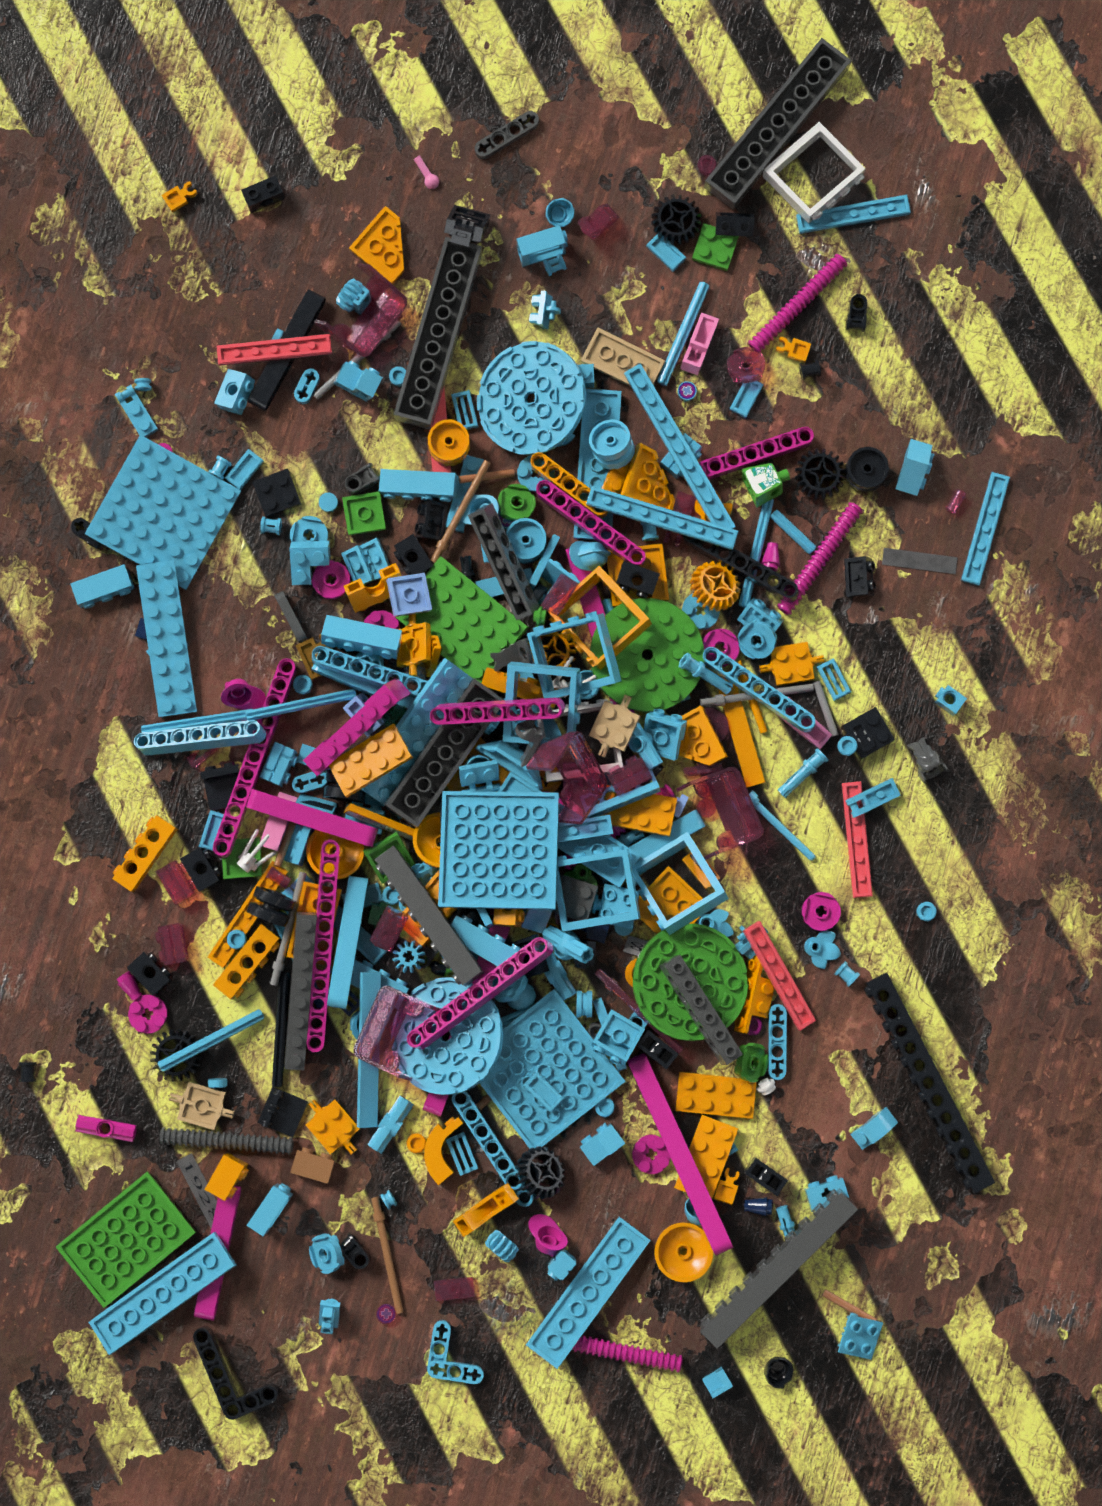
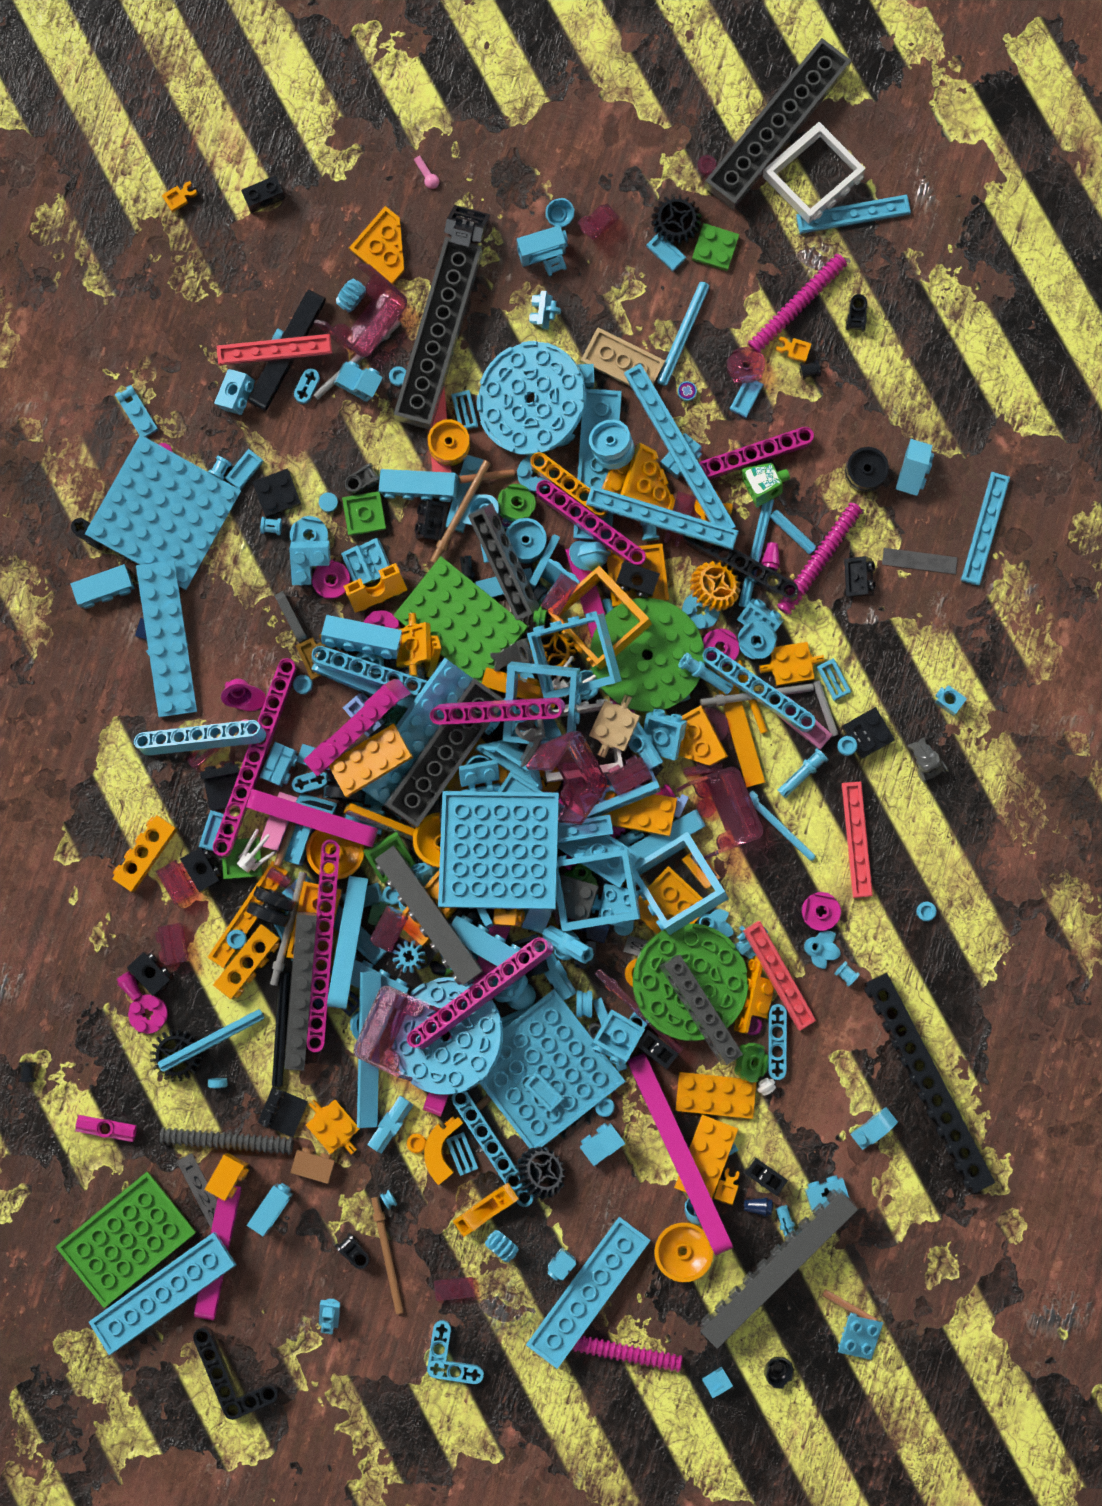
medium azure bush [134,378,152,391] -> none
medium azure axle [141,709,253,732] -> none
tan plate [169,1082,234,1130] -> none
medium azure axle [245,689,356,720] -> none
medium azure plate [309,1233,344,1274] -> none
medium azure tile [353,287,371,315] -> none
clear pink tile [376,1304,396,1324] -> none
light blue plate [386,573,432,617] -> none
black brick [393,534,433,575] -> none
dark grey beam [475,111,539,159] -> none
dark pink piece [528,1214,568,1257] -> none
dark pink plate [632,1134,671,1174] -> none
bright pink slope [680,313,719,376] -> none
black bracket [715,212,754,237] -> none
black gear [794,449,846,500] -> none
medium azure plate [845,778,901,818] -> none
clear pink pin [945,489,966,515] -> none

